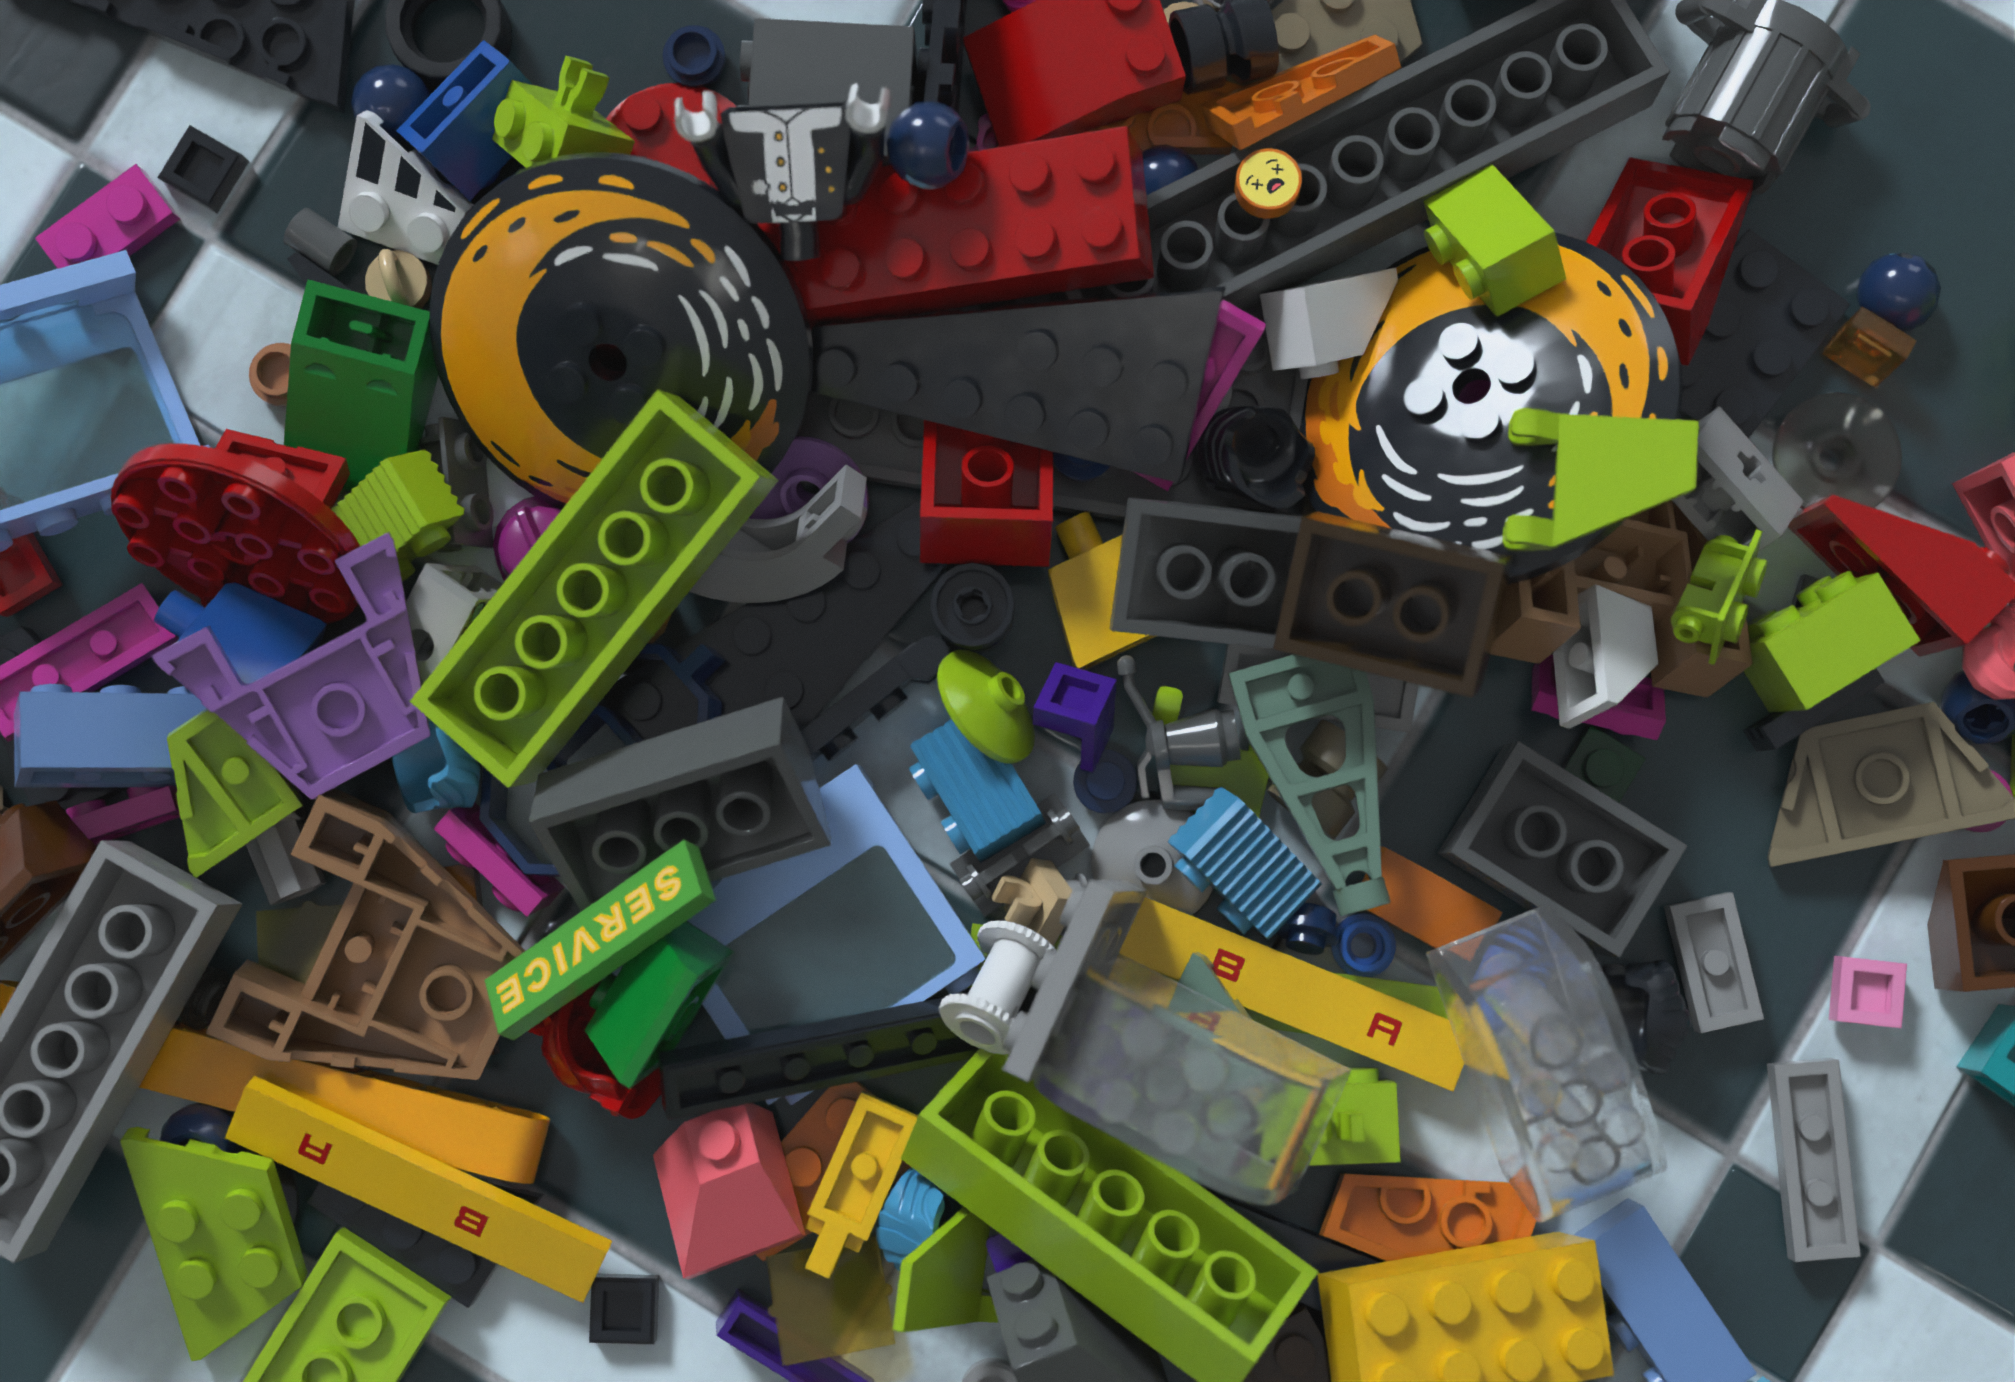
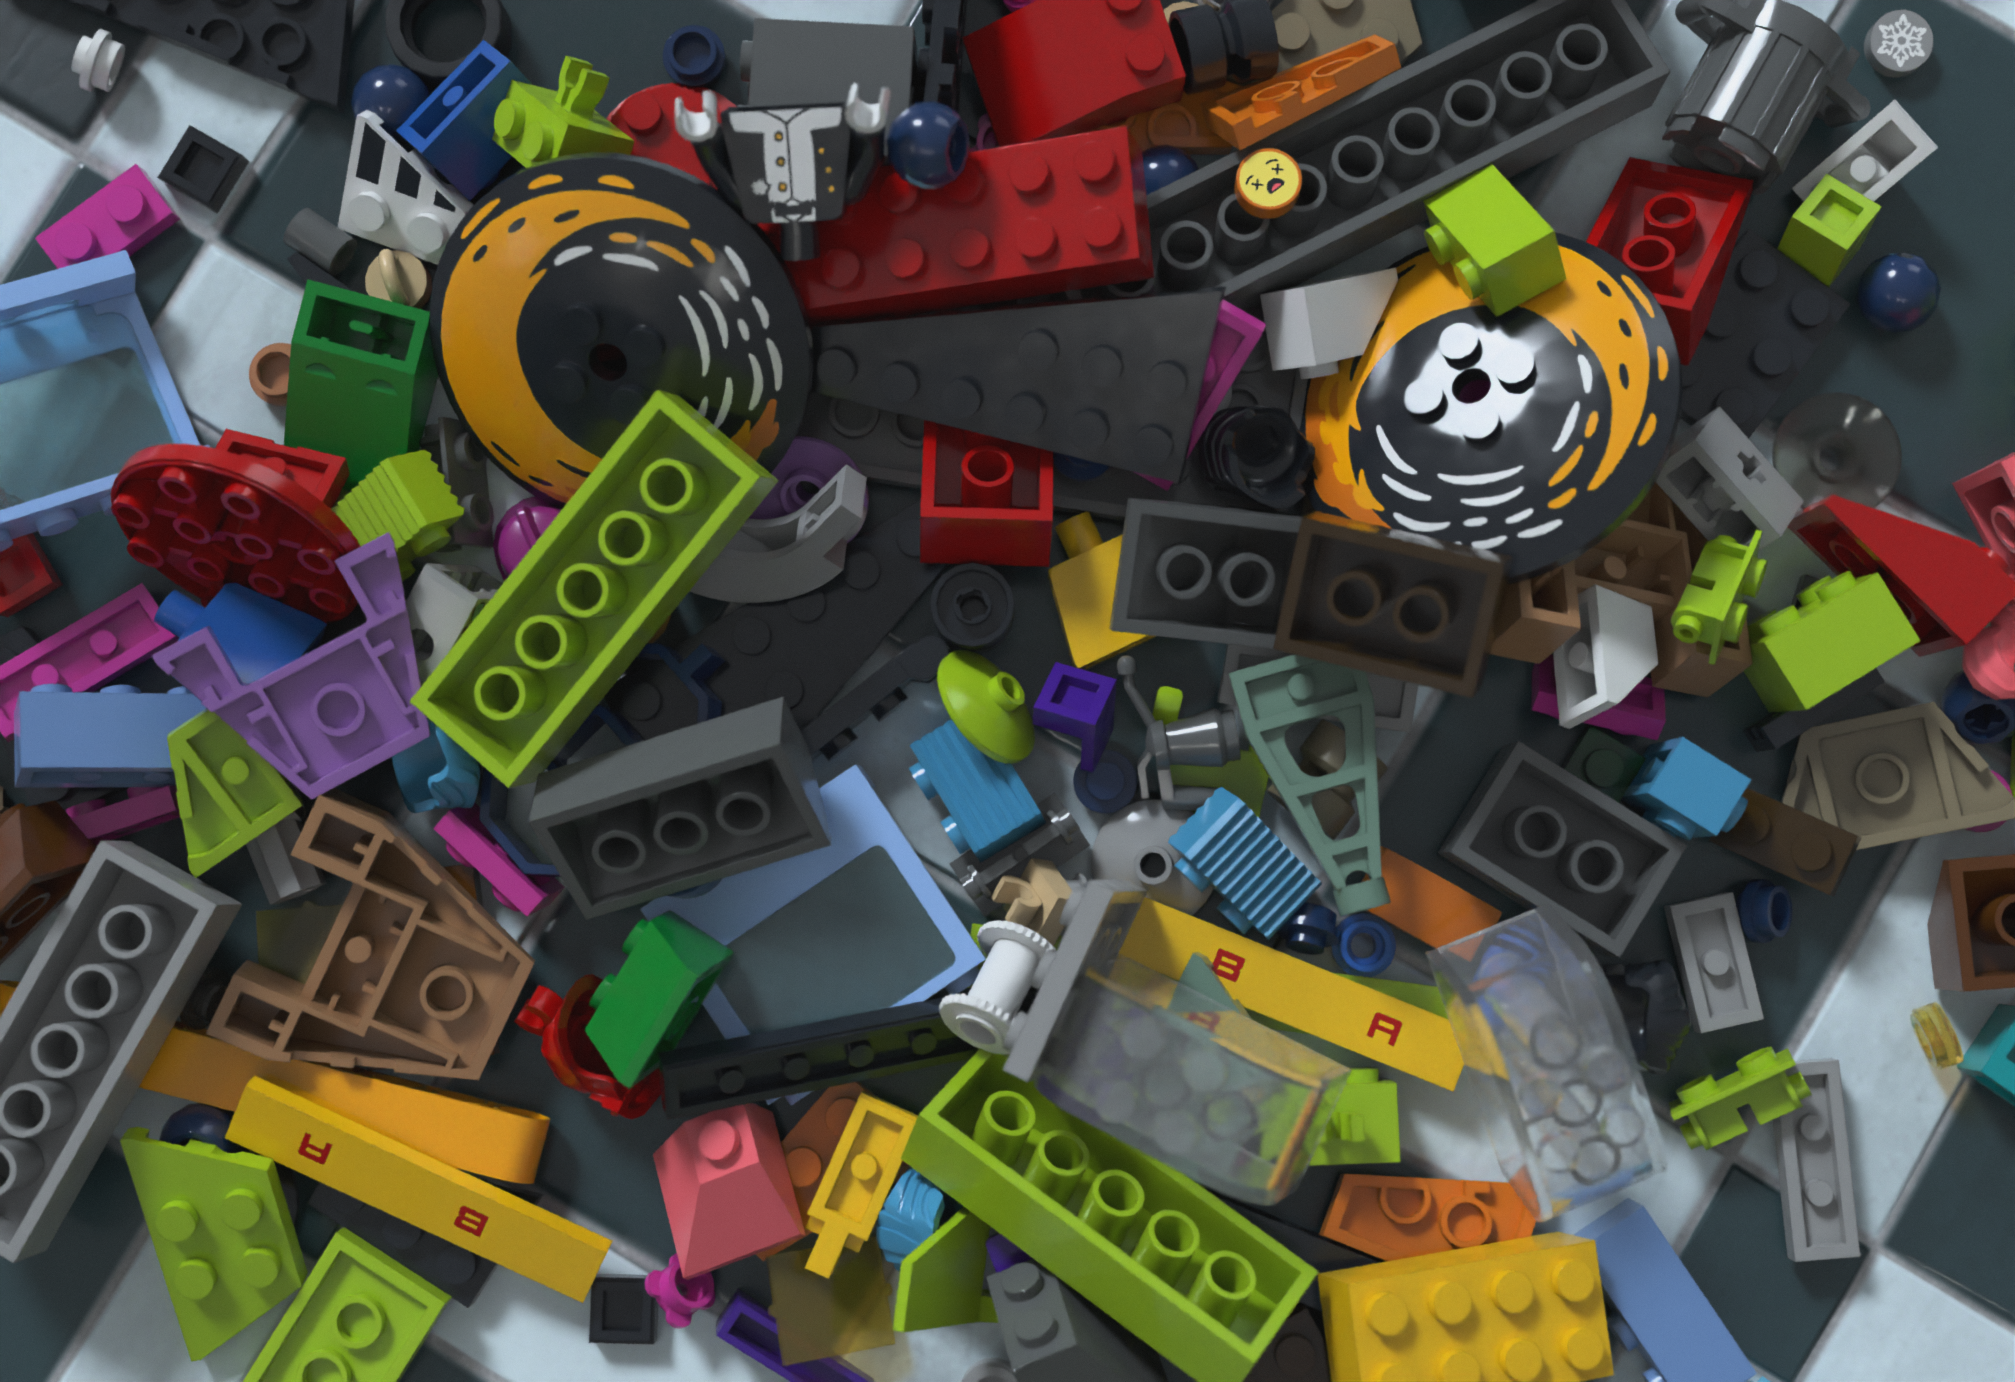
bright green tile [484,839,716,1040] -> none
lime flag [1502,408,1699,551] -> none
clear orange plate [1822,306,1917,388] -> none
bright pink plate [1829,956,1907,1028] -> none
none -> white plate [71,29,125,92]
none -> dark pink plate [645,1253,715,1329]
none -> dark azure brick [1621,737,1751,841]
none -> lime hinge [1669,1047,1812,1151]
none -> dark brown plate [1709,788,1862,896]
none -> dark blue plate [1736,879,1793,943]
none -> lime panel [1777,173,1882,287]
none -> white slope [1792,100,1938,202]
none -> light grey tile [1864,10,1933,77]
none -> clear yellow tile [1910,1002,1964,1071]

